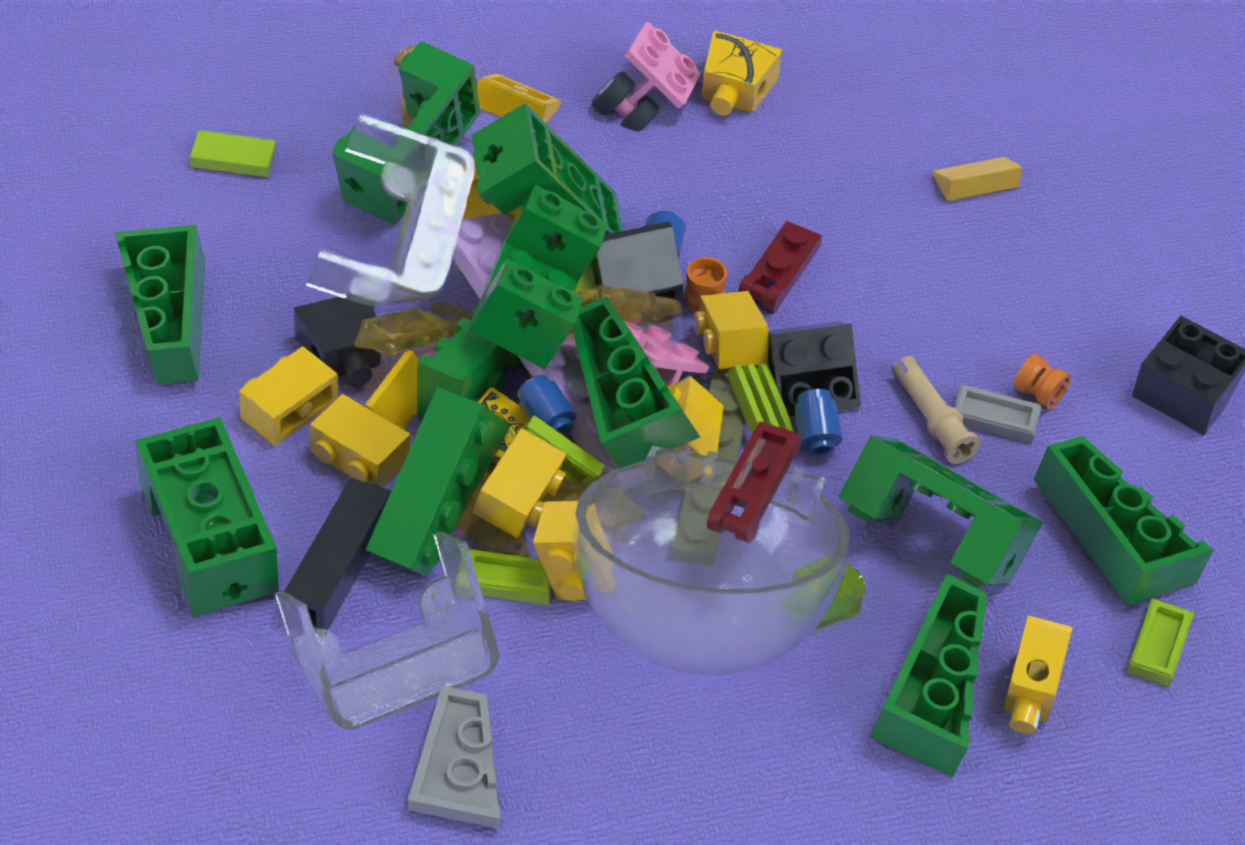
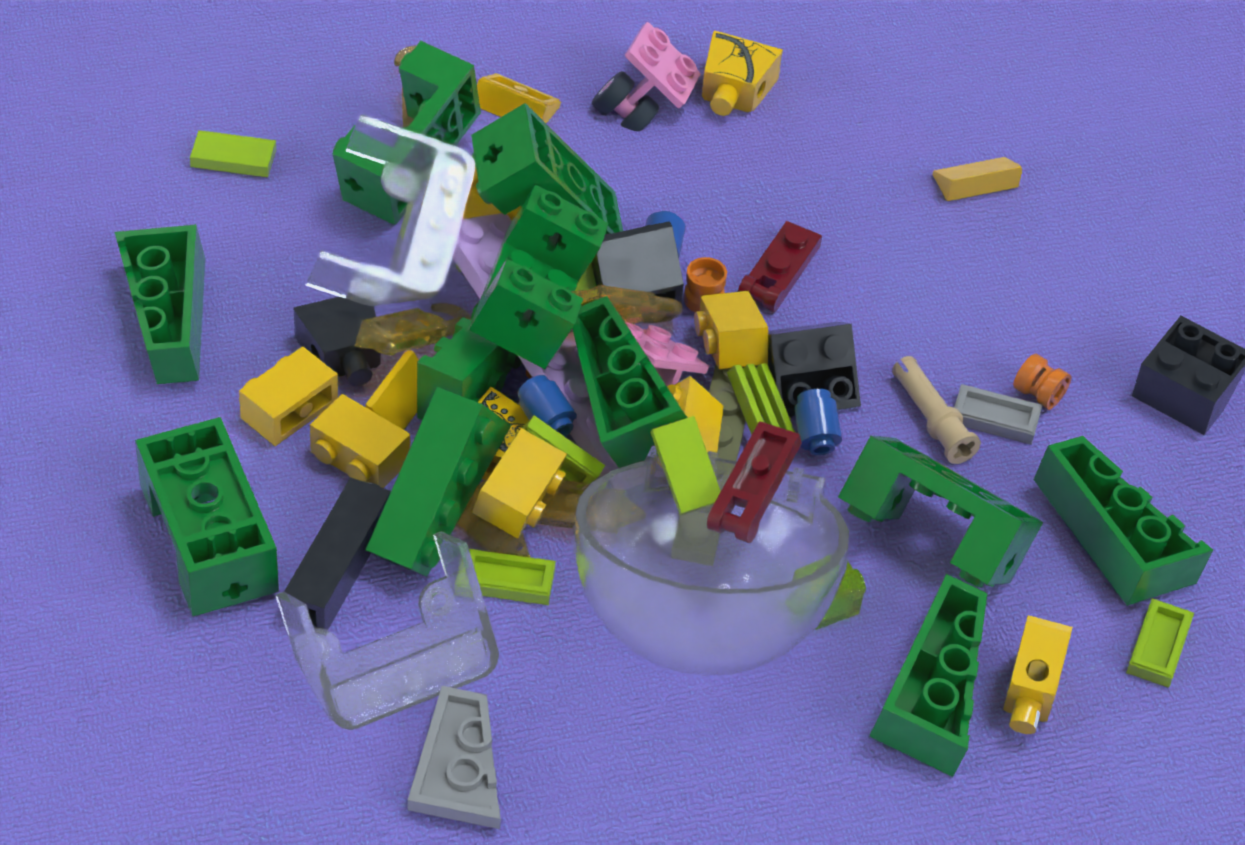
yellow brick [533,501,610,601] -> none
none -> lime tile [651,416,721,516]

